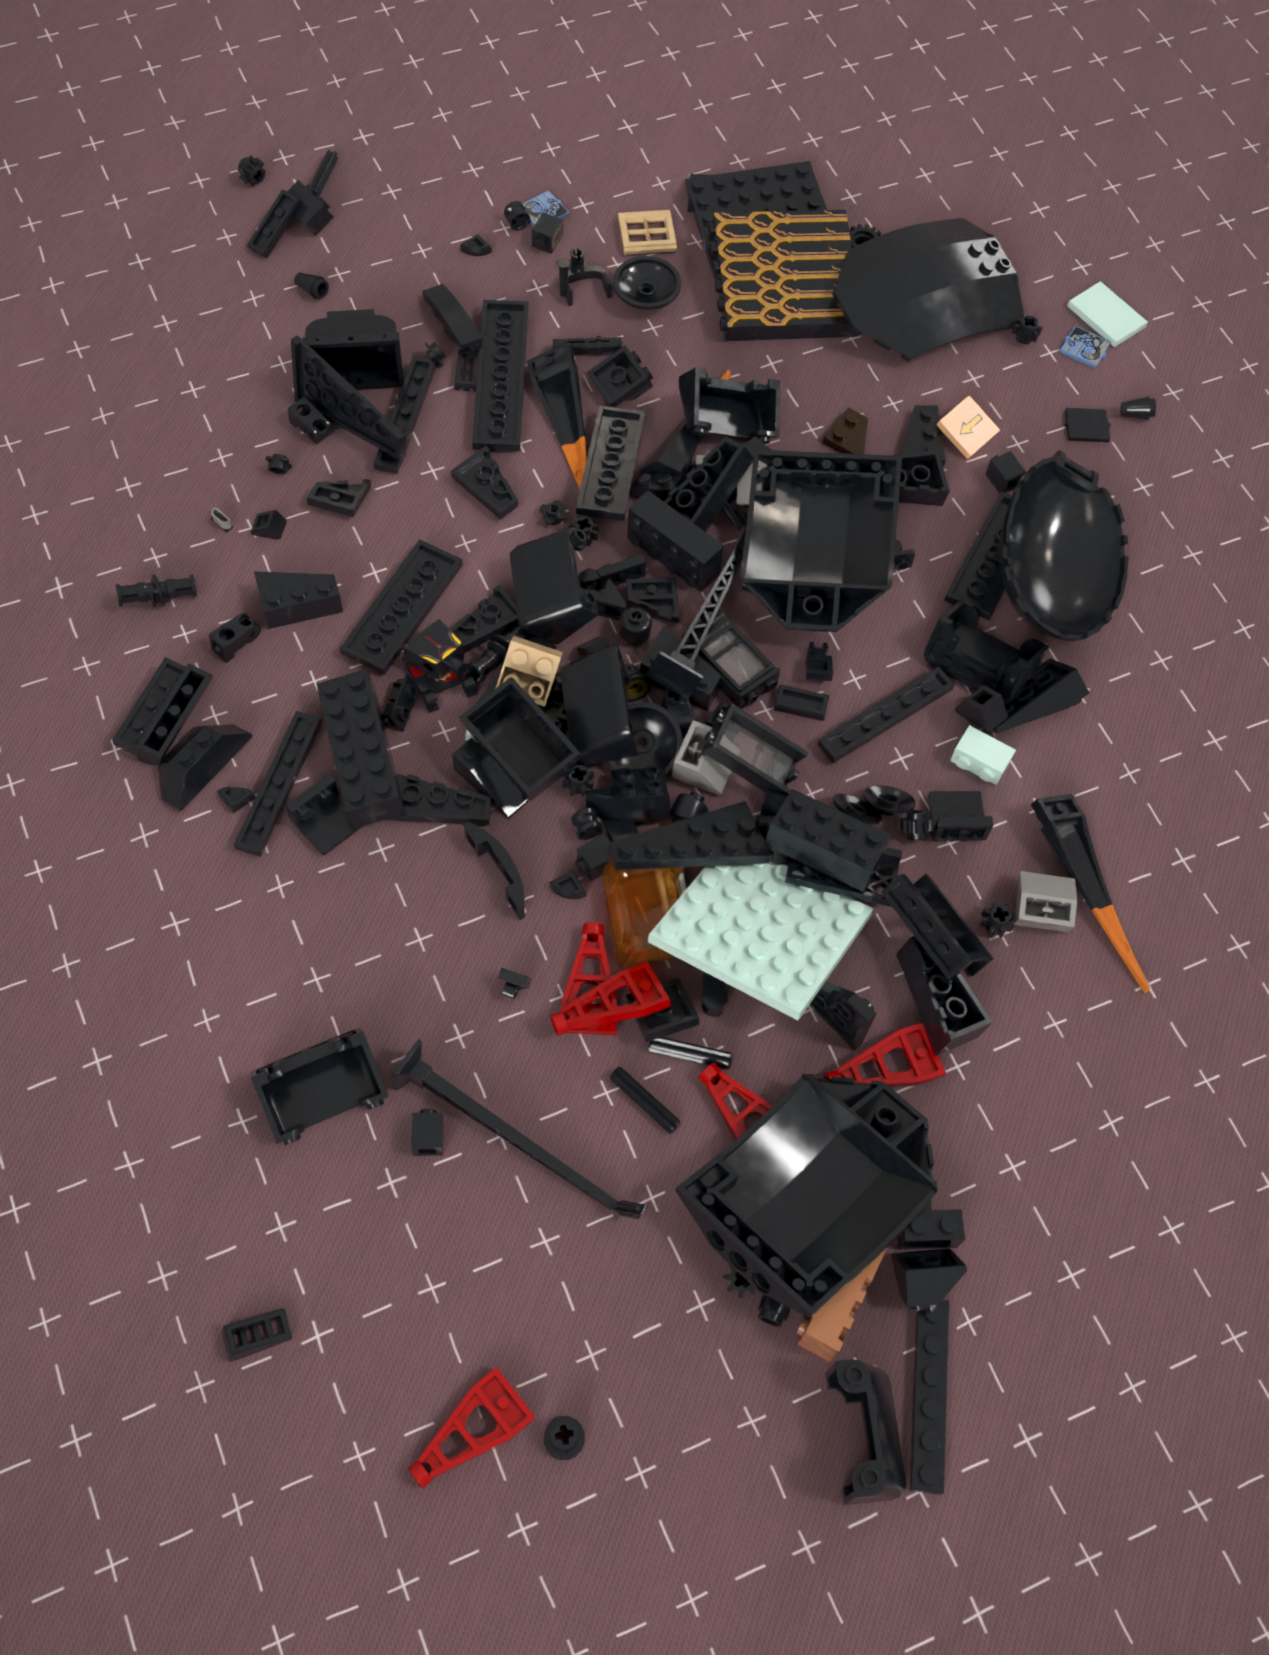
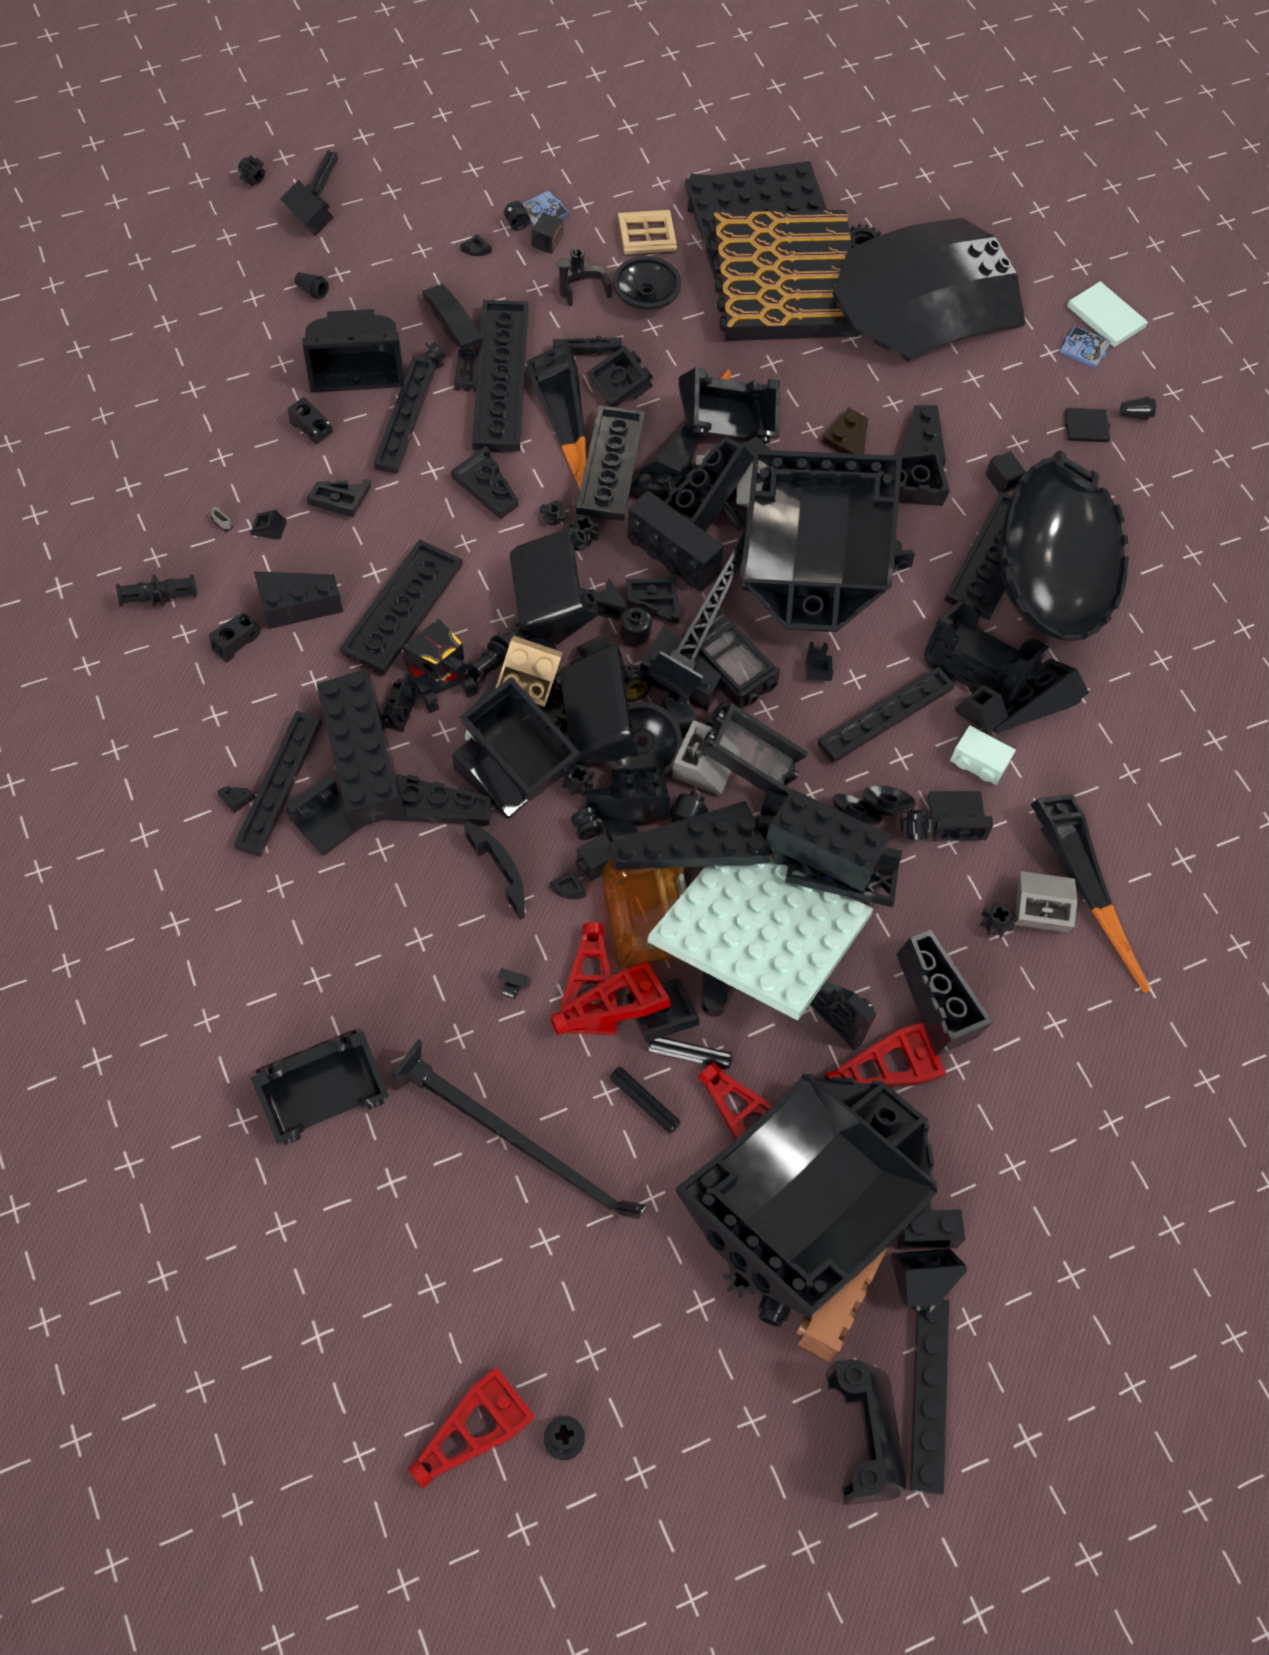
black brick [112,657,212,765] -> none
black wedge [158,724,253,811] -> none
black slope [222,1308,293,1362] -> none
black tile [247,189,303,259] -> none
black plate [265,454,292,474] -> none
black wing [291,335,406,460] -> none
black brick [411,1109,444,1156] -> none
black wing [450,585,519,653] -> none
black hinge [578,554,646,591] -> none
black tile [774,684,829,721] -> none
black fence [881,873,994,980] -> none
light nougat tile [936,396,1000,459] -> none
black gear [1012,315,1042,344] -> none

